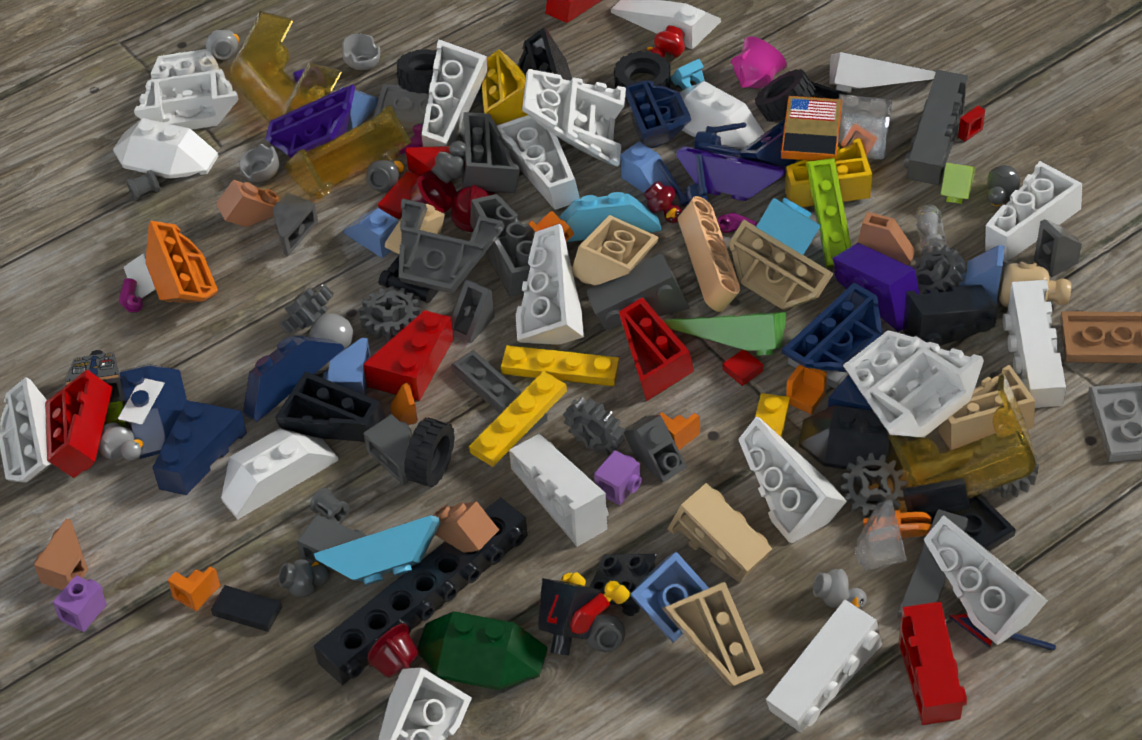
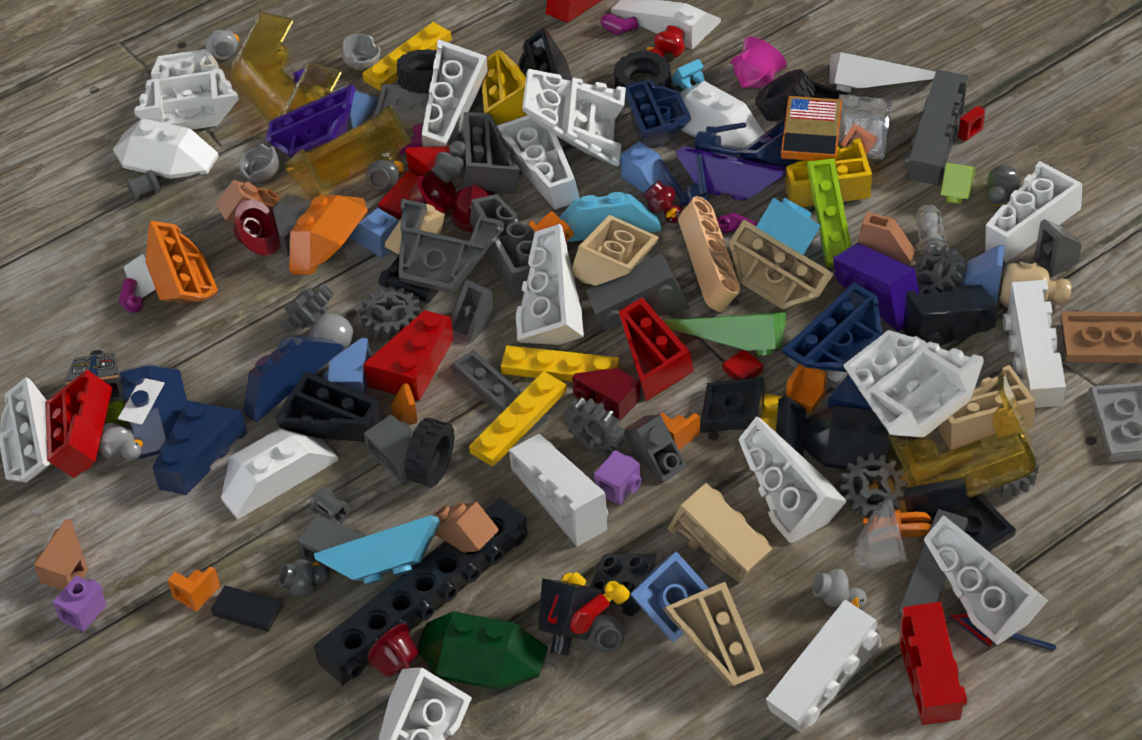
none -> dark red piece [233,199,280,256]
none -> orange wedge [289,195,368,275]
none -> yellow plate [362,22,452,92]
none -> dark red slope [572,368,641,421]
none -> magenta arm [600,14,639,35]
none -> black tile [700,377,766,433]
none -> black tile [776,395,806,457]

